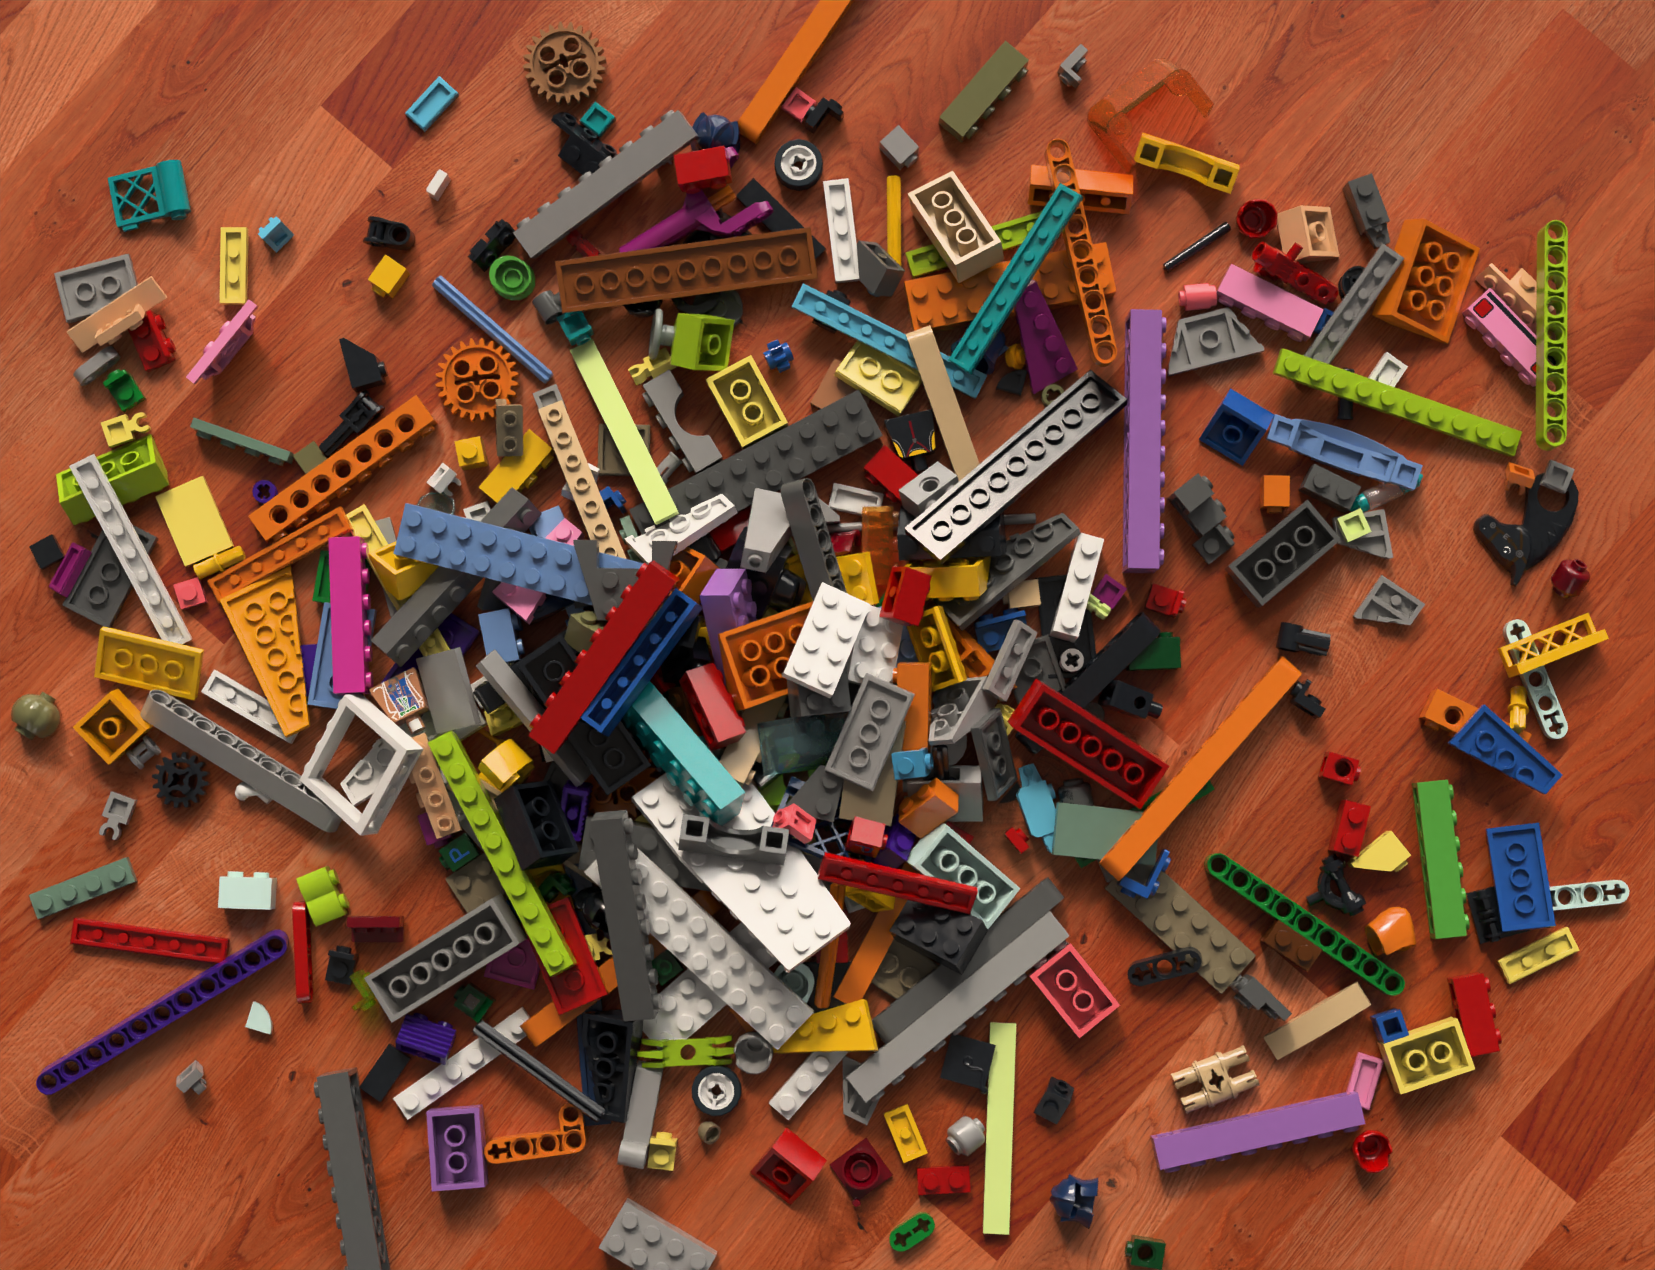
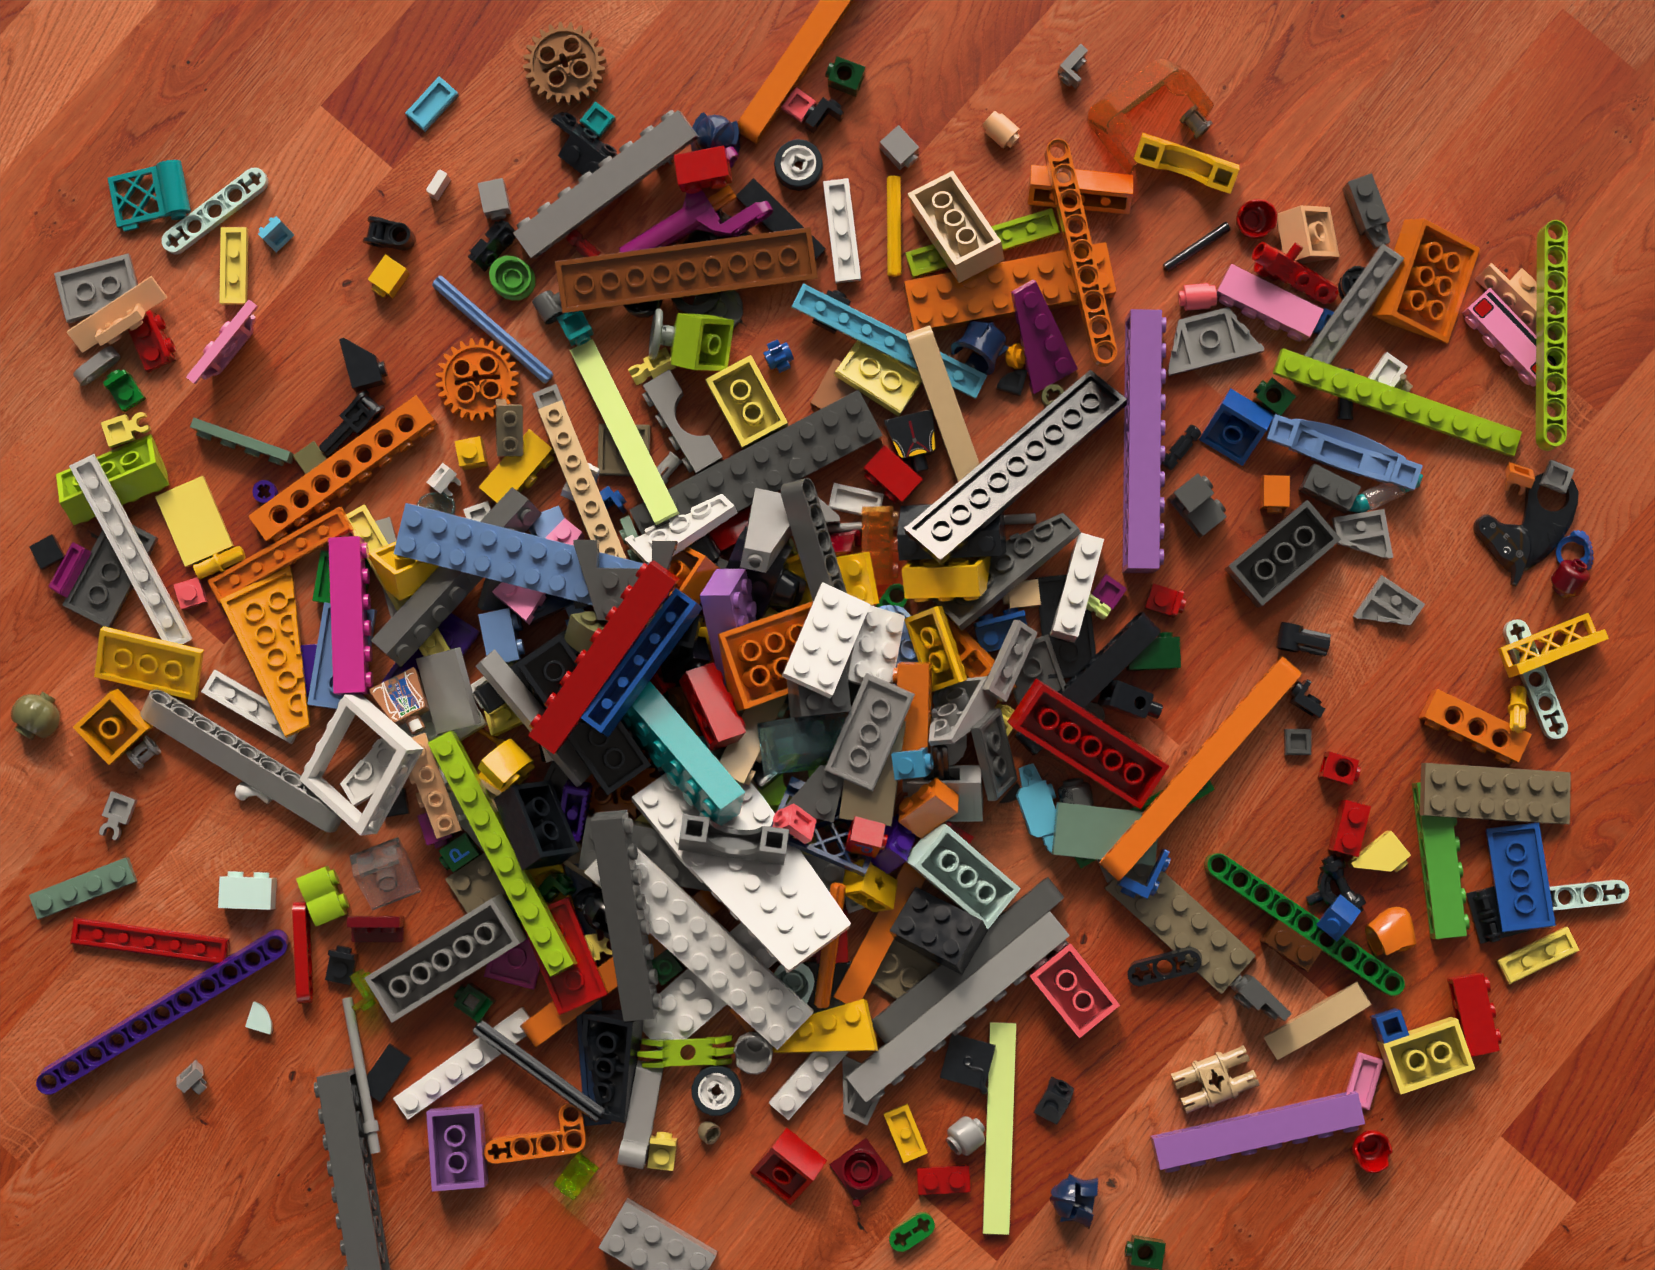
black gear [152,752,210,808] -> none
dark purple brick [395,1013,456,1065] -> none
red tile [817,852,978,914] -> none
dark grey slope [857,240,905,297] -> none
red brick [879,567,932,626] -> none
light grey brick [898,461,959,518] -> none
olive brick [938,40,1029,143] -> none
teal tile [948,183,1083,375] -> none
red plate [1003,827,1029,854] -> none
light grey bush [1059,649,1084,673] -> none
dark grey bracket [1192,524,1235,565] -> none
yellowish green plate [1336,508,1372,543] -> none
blue wing [1448,704,1563,794] -> none
none -> light aqua beam [162,168,268,255]
none -> light grey bar [342,997,381,1154]
none -> clear slope [350,837,421,910]
none -> black tile [386,788,410,818]
none -> light grey brick [478,178,512,220]
none -> clear neon green bracket [554,1152,599,1200]
none -> dark green brick [825,56,866,97]
none -> light nougat brick [982,111,1021,149]
none -> black axle [1162,424,1202,470]
none -> dark grey bush [1179,105,1213,139]
none -> dark green brick [1253,377,1296,416]
none -> dark grey tile [1284,729,1311,755]
none -> blue brick [1316,894,1361,941]
none -> dark tan hand [1395,373,1413,392]
none -> dark tan plate [1420,763,1571,824]
none -> blue piece [1556,530,1594,570]

